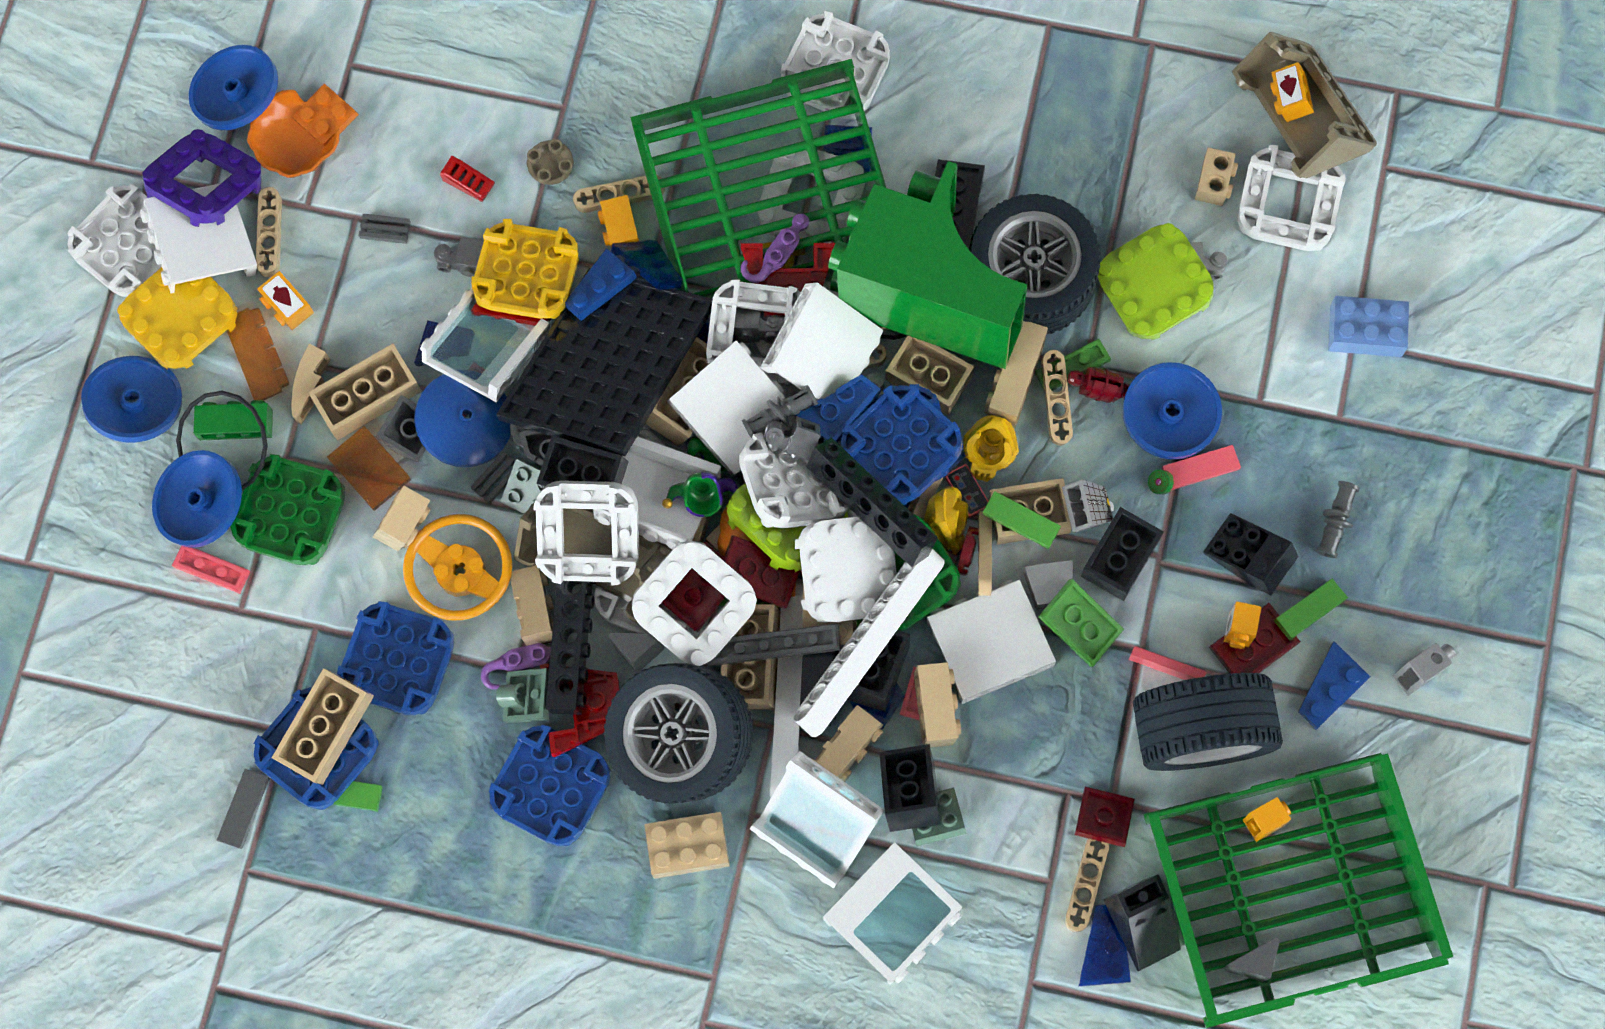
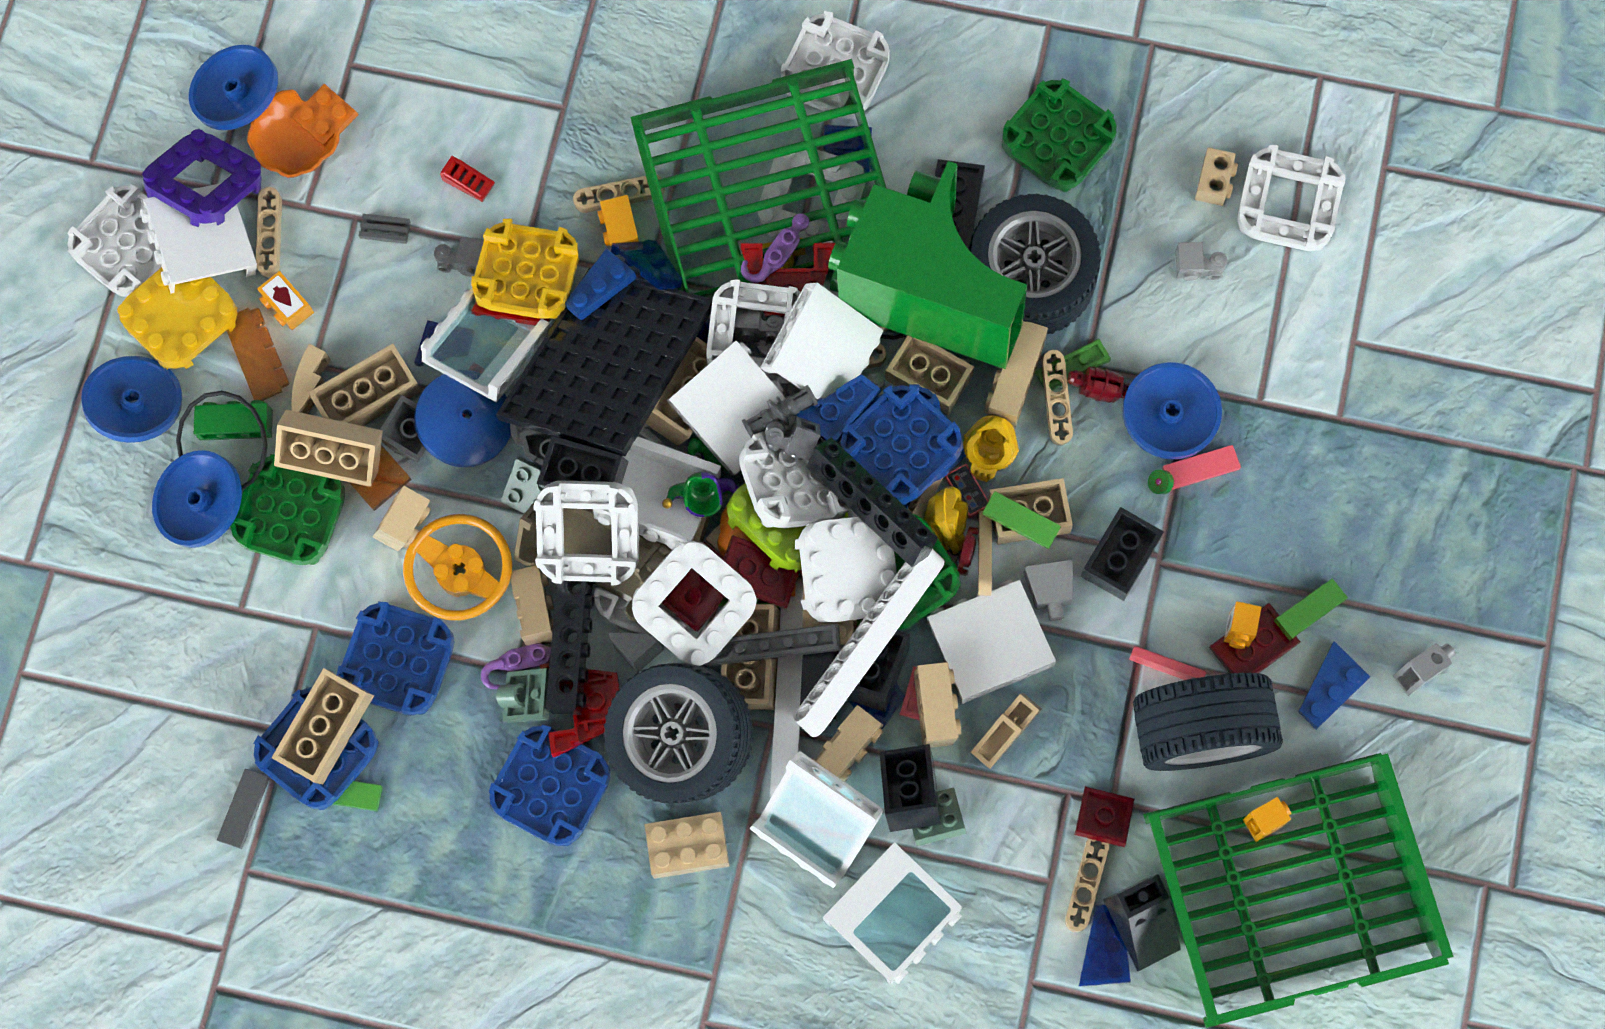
coral tile [172,546,250,594] -> none
dark grey tile [471,451,515,504] -> none
dark tan dish [526,139,574,185] -> none
bright green tile [1038,579,1124,667] -> none
light grey torso [1062,480,1114,533] -> none
lime plate [1098,223,1214,341] -> none
black slope [1203,513,1299,595] -> none
dark grey slope [1224,937,1280,982] -> none
dark tan windscreen [1232,32,1377,178] -> none
brick [1270,62,1314,122] -> none
dark grey piece [1315,481,1360,558] -> none
medium blue brick [1328,296,1409,357] -> none
none -> tan brick [274,410,383,487]
none -> tan slope [971,693,1042,769]
none -> green plate [1001,78,1117,192]

